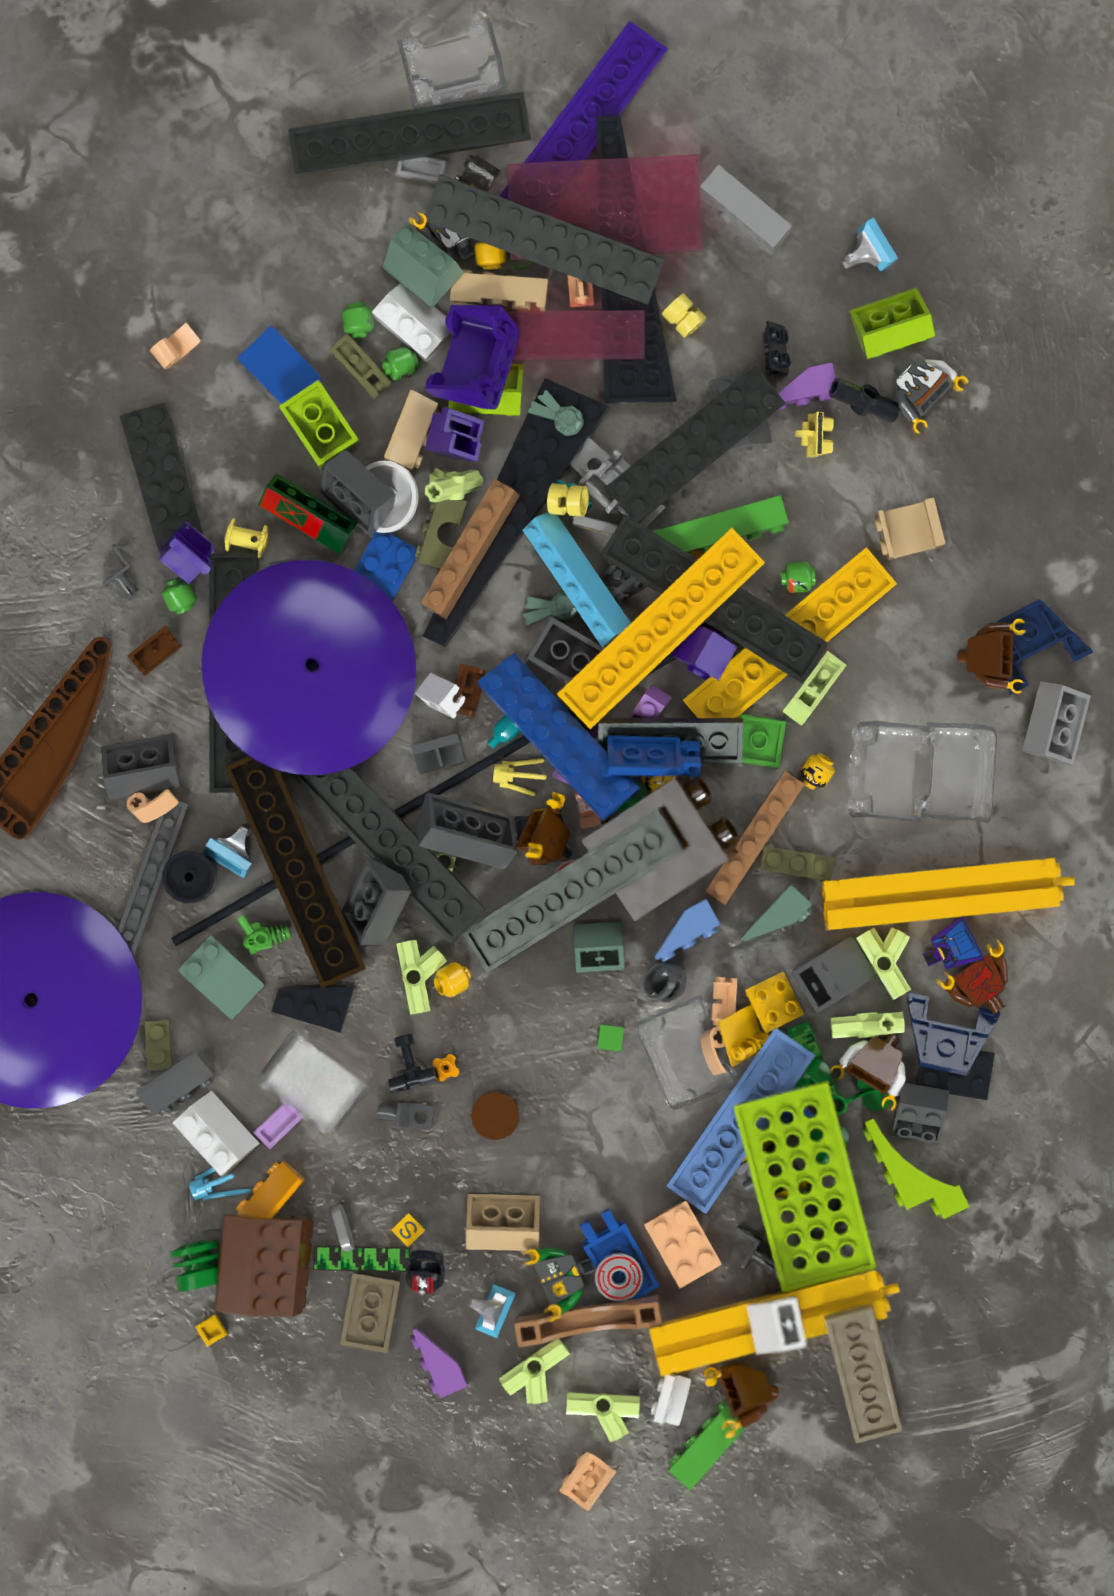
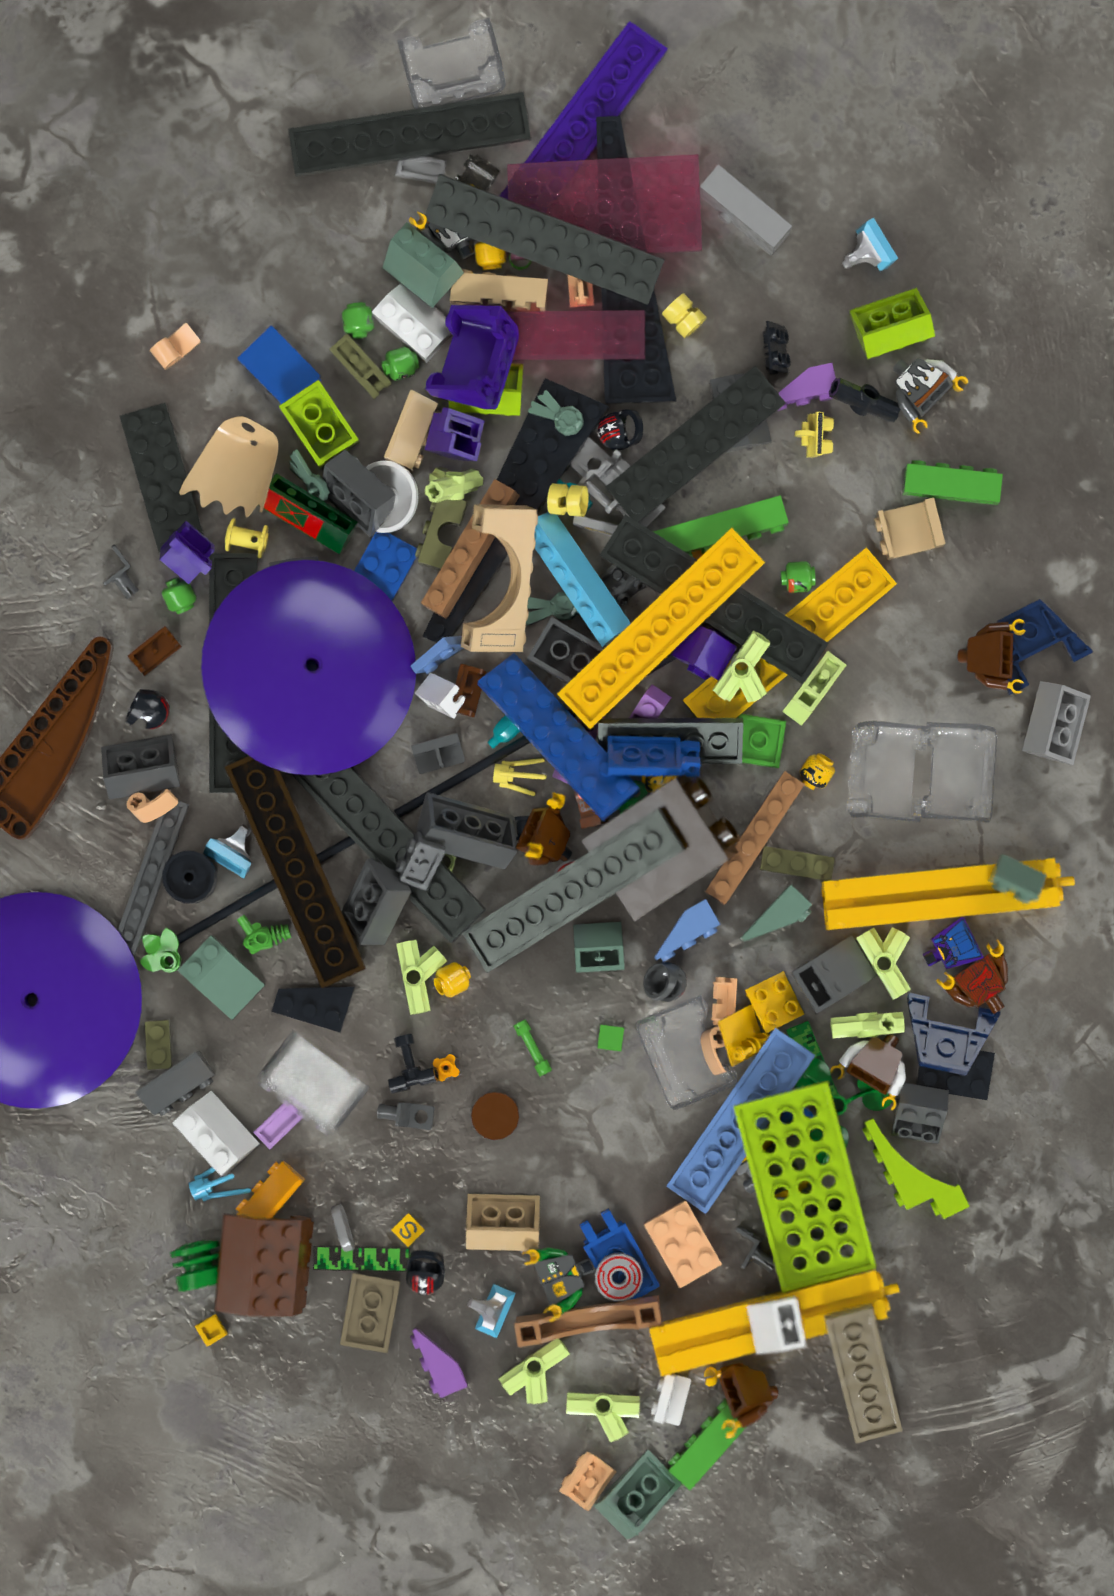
none -> black helmet [124,689,170,729]
none -> bright green plate [140,928,182,973]
none -> tan piece [179,416,278,517]
none -> sand green piece [289,449,330,501]
none -> dark grey bracket [396,831,446,890]
none -> medium blue wing [411,636,464,674]
none -> tan arch [461,504,538,652]
none -> bright green bar [513,1019,552,1077]
none -> sand green slope [593,1450,682,1540]
none -> black helmet [598,409,644,450]
none -> yellowish green piece [713,631,770,703]
none -> bright green brick [902,460,1003,505]
none -> sand green slope [988,854,1047,904]

